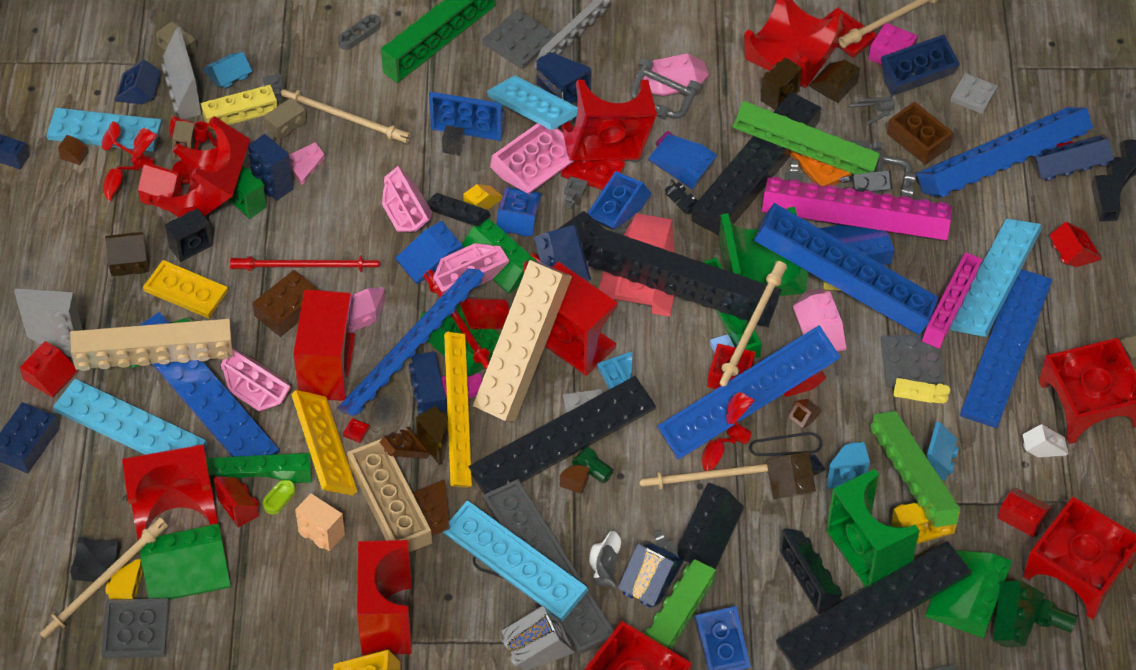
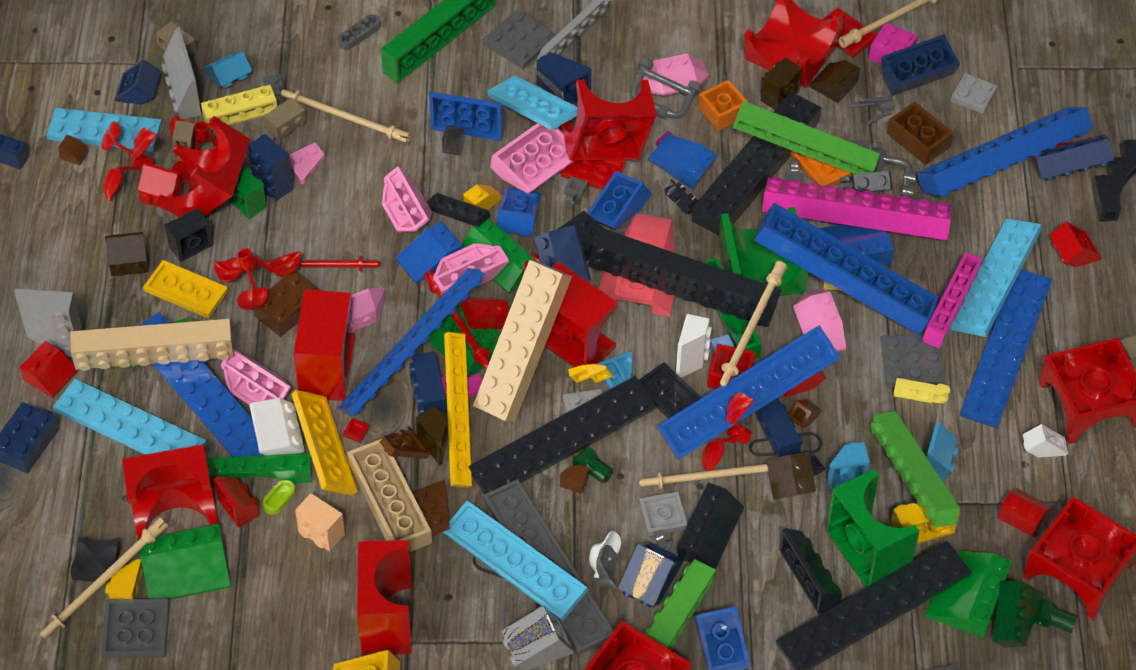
none -> red plant [214,248,301,310]
none -> white slope [249,398,305,455]
none -> yellow slope [568,364,613,383]
none -> black plate [639,362,702,419]
none -> light grey plate [639,492,687,536]
none -> white slope [676,314,712,378]
none -> orange brick [698,80,749,131]
none -> dark blue brick [756,398,803,458]

